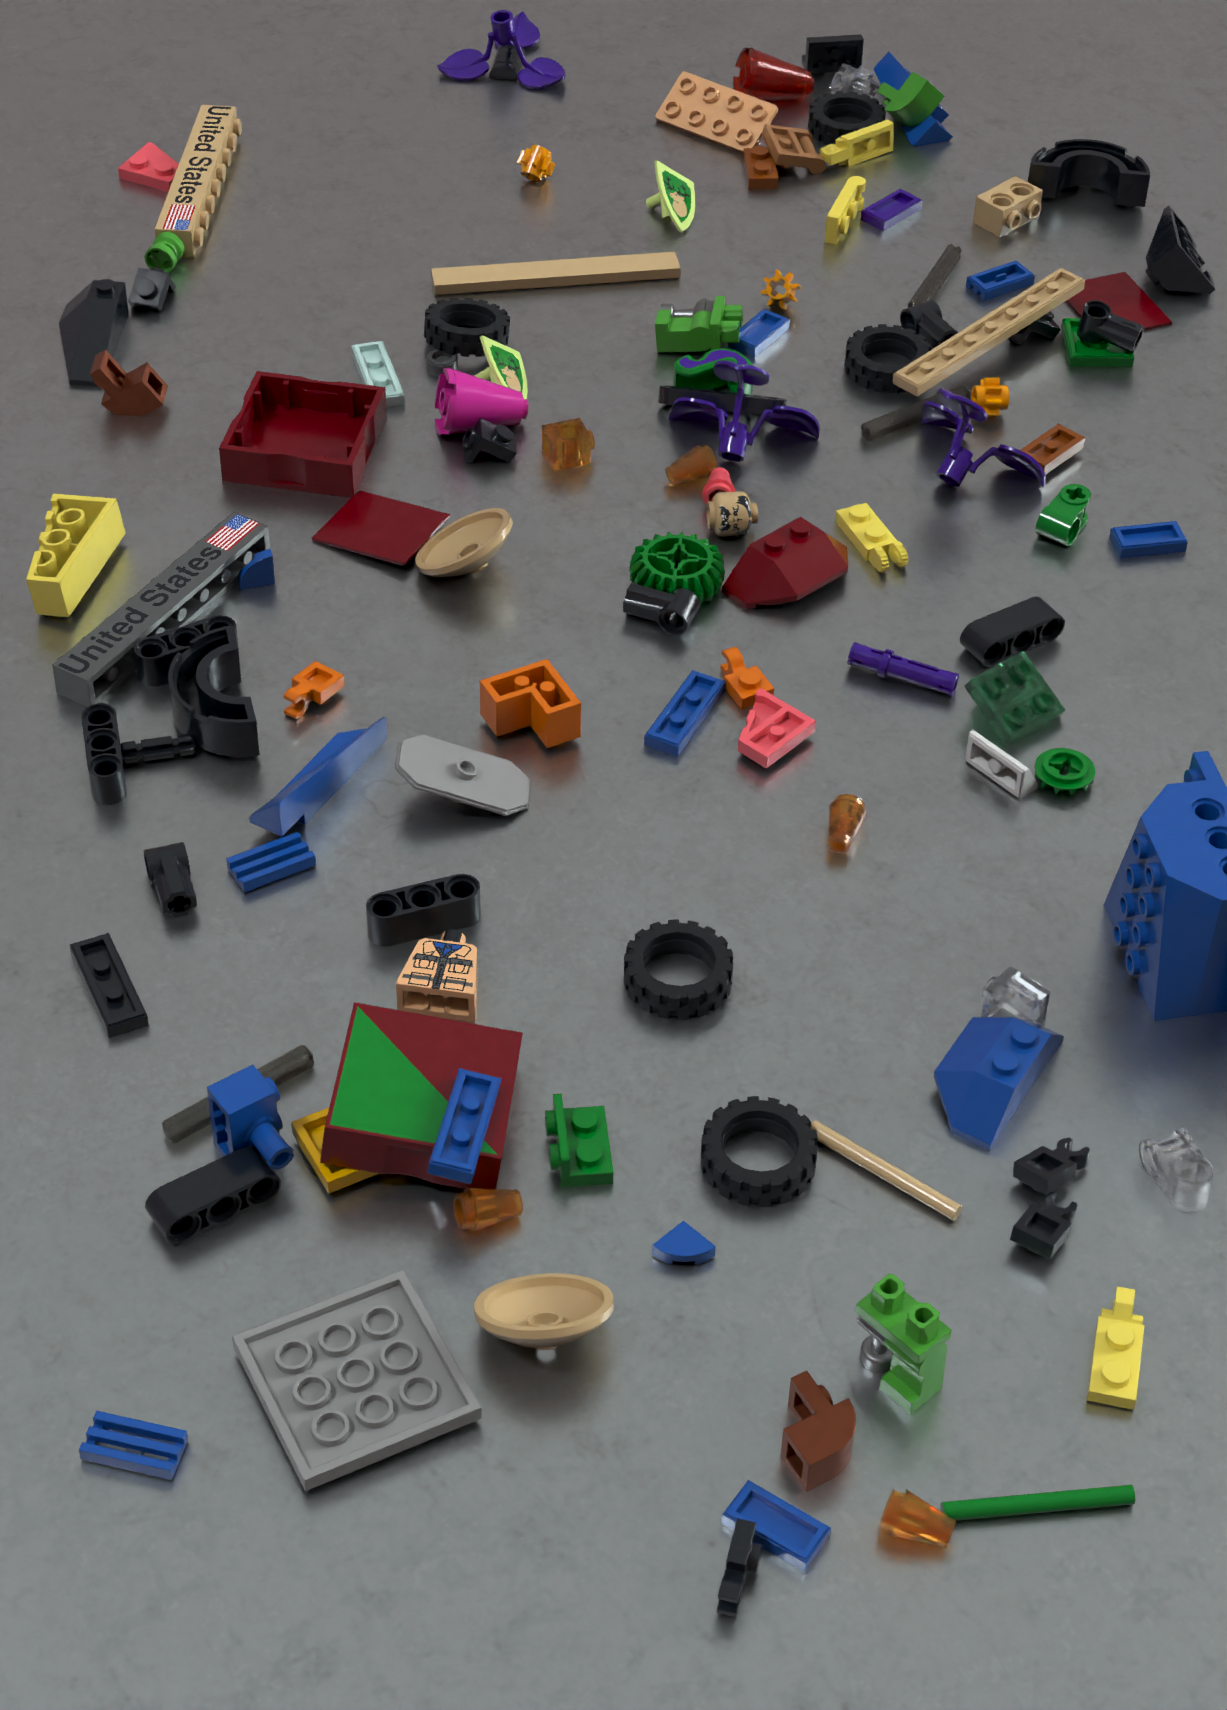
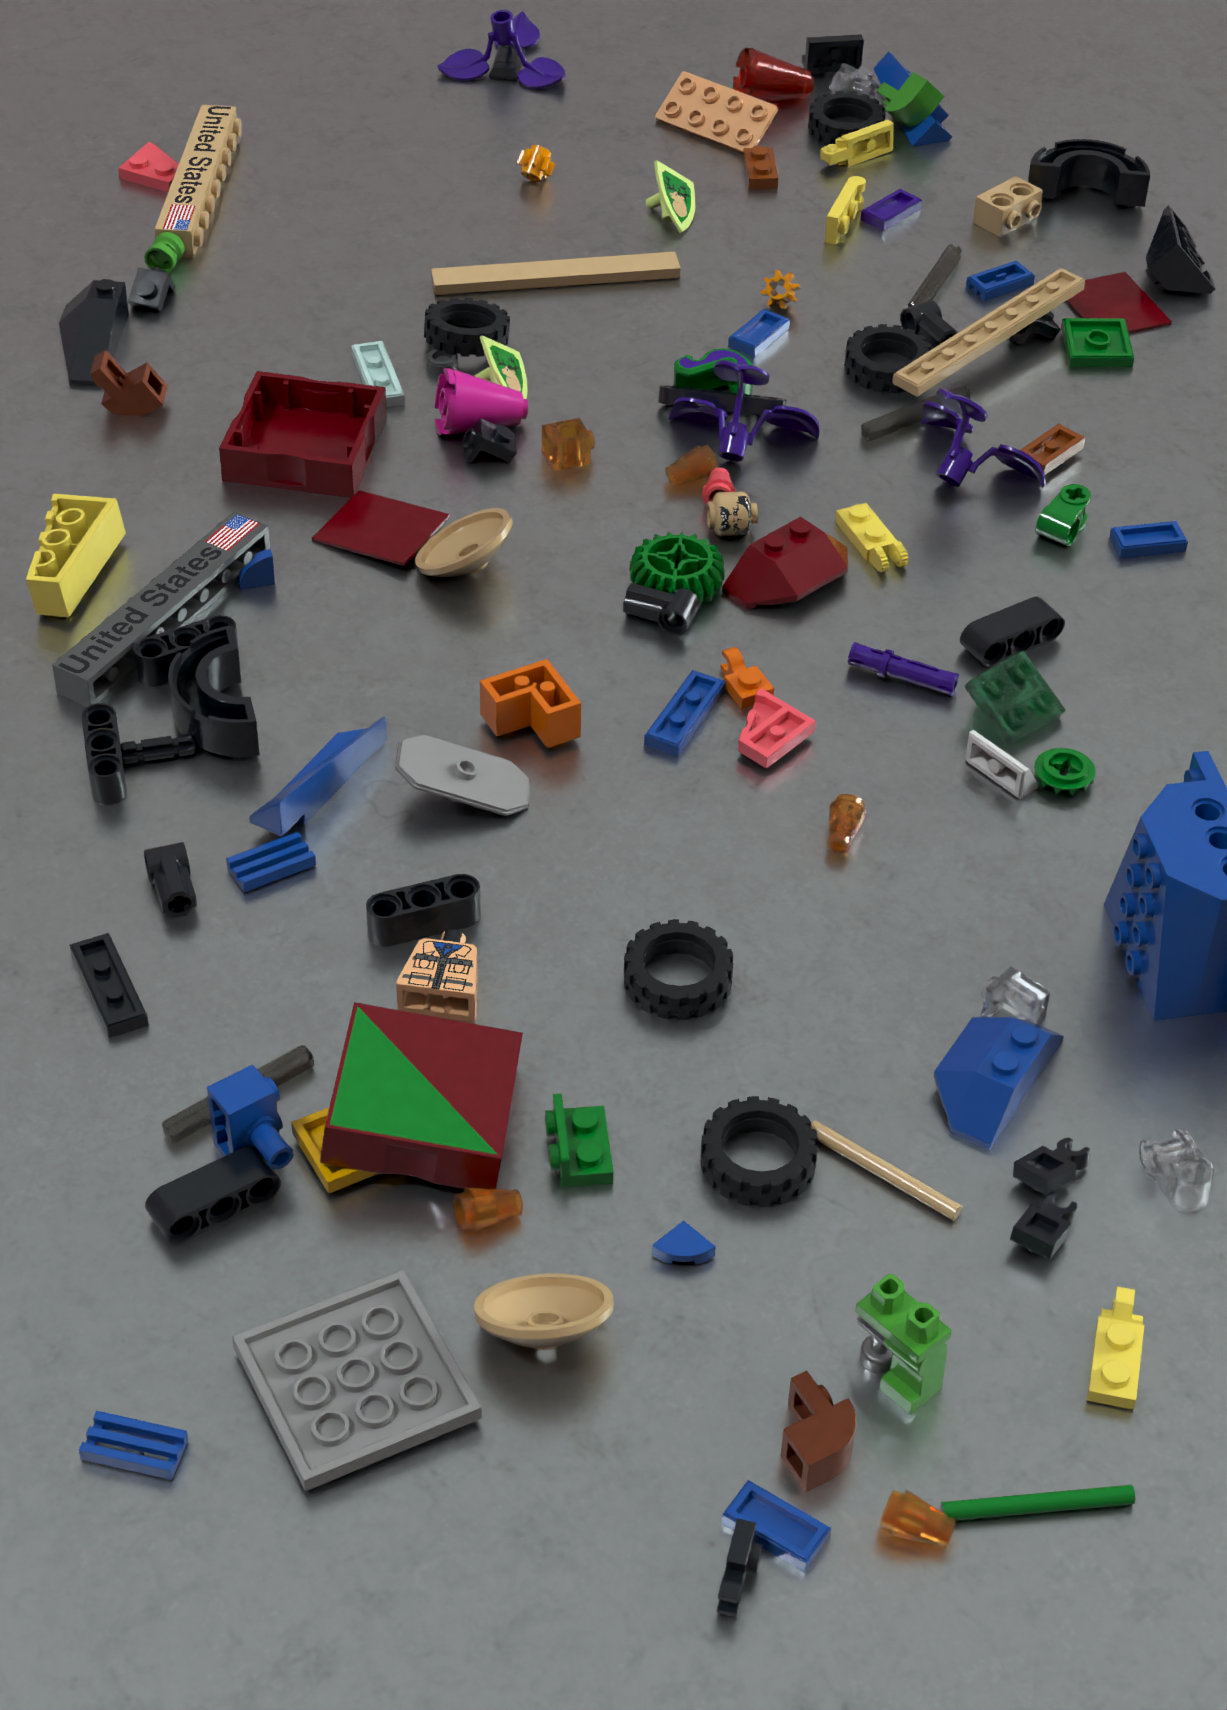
orange plate [283,661,344,719] -> none
blue tile [427,1068,501,1184] -> none
bright green hips [655,296,743,352] -> none
medium nougat plate [762,124,826,174] -> none
light orange gear [971,378,1009,418] -> none
black piece [1077,300,1144,353] -> none

